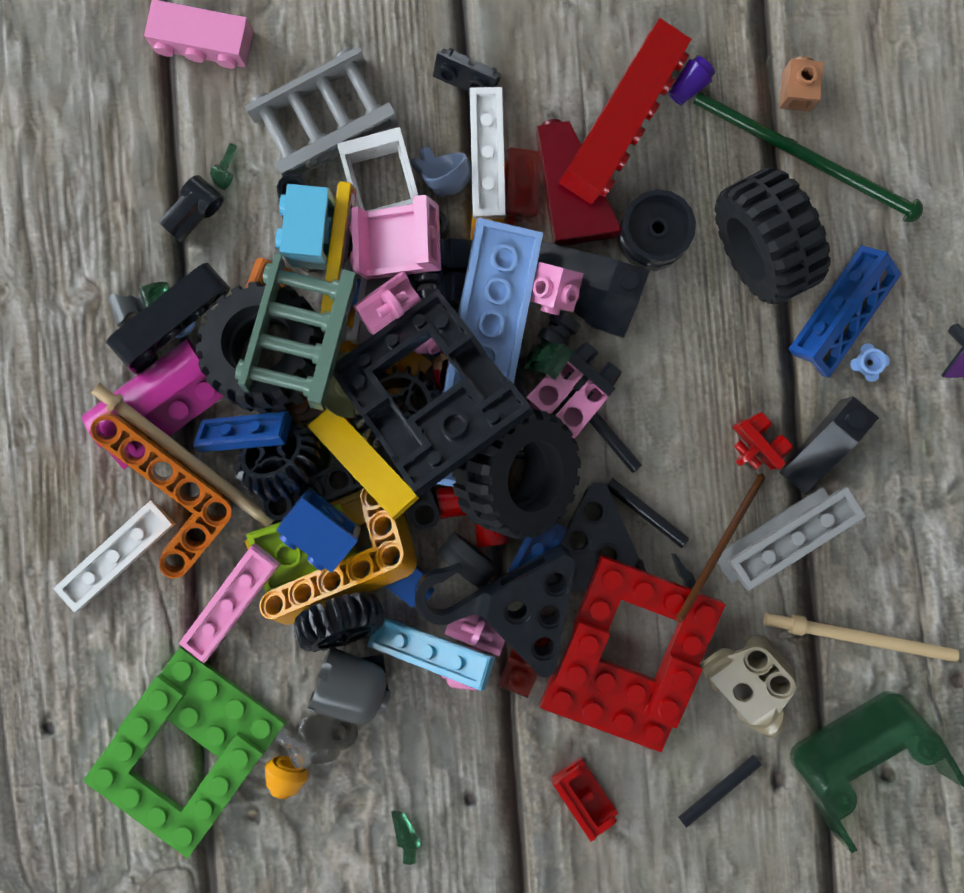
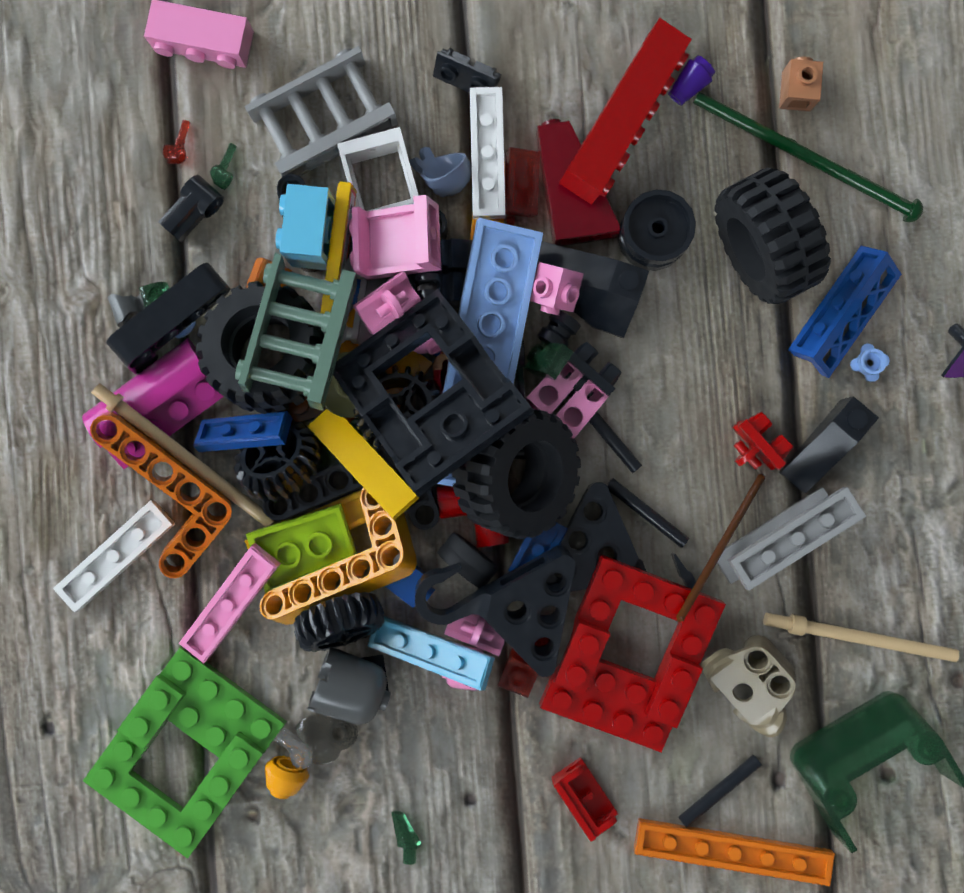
blue brick [276,487,361,573] -> none
none -> clear red hand [163,120,190,164]
none -> orange tile [633,818,835,886]

